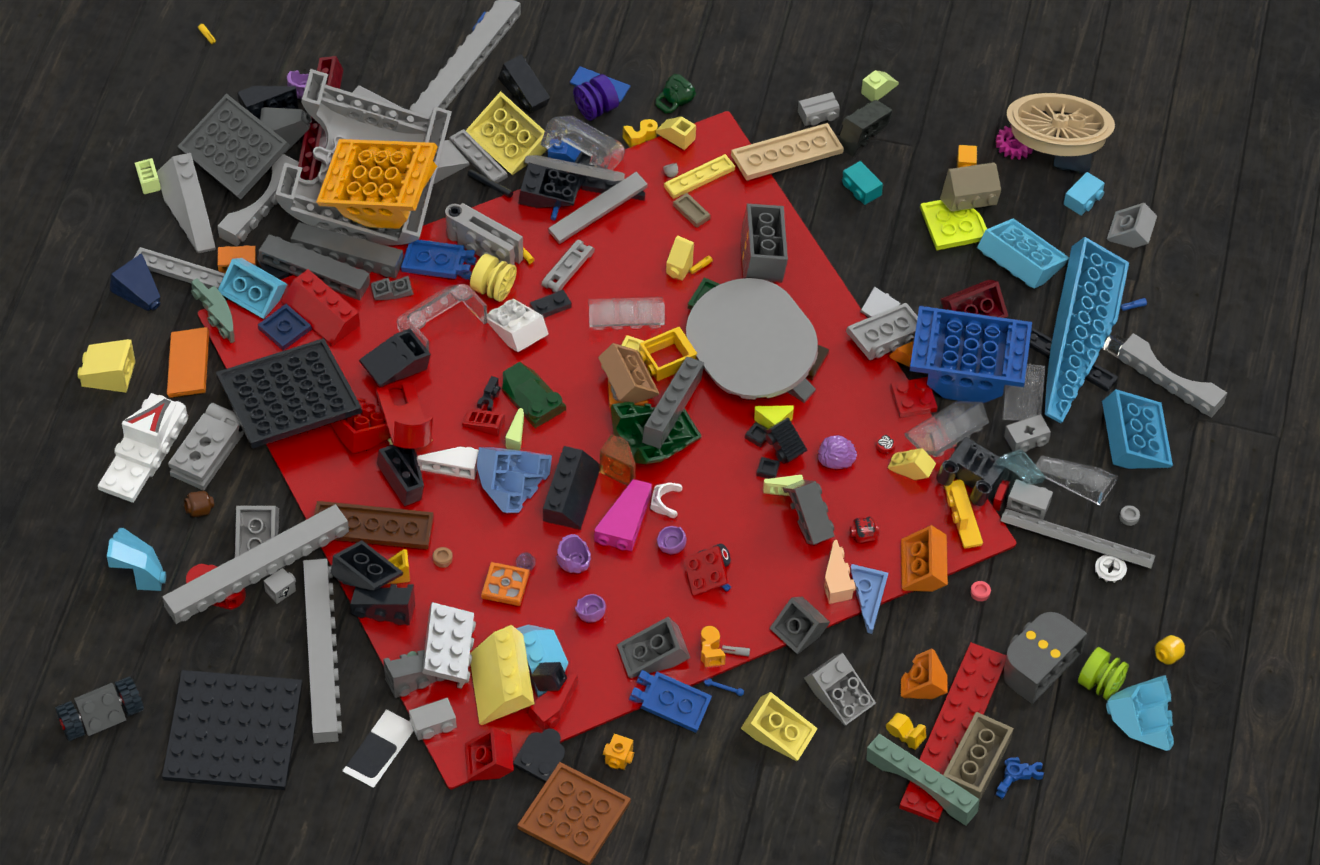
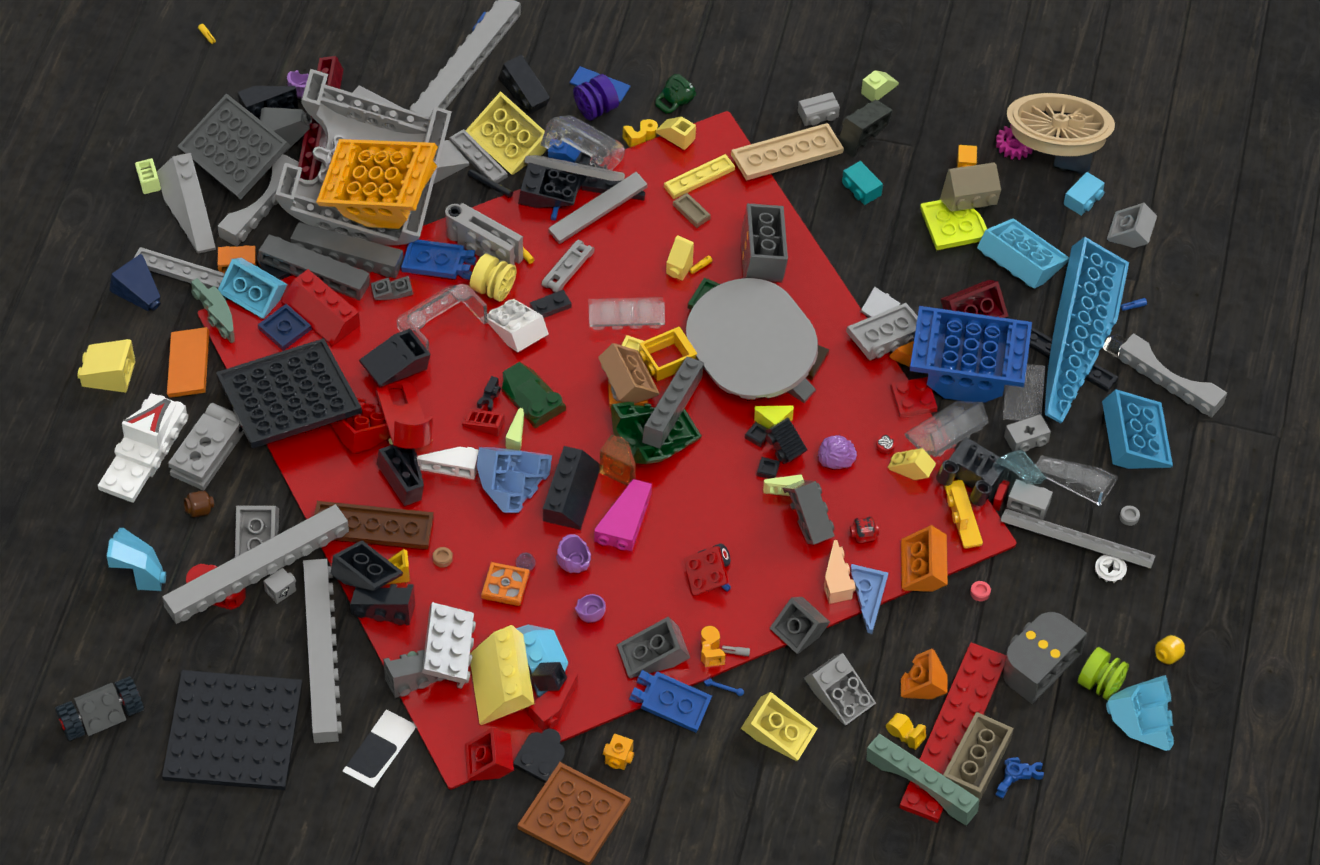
light grey brick [409,698,457,741] -> none
white helmet [650,483,683,518] -> none
medium lavender hair [657,526,687,555] -> none
light grey hinge [663,163,678,177] -> none

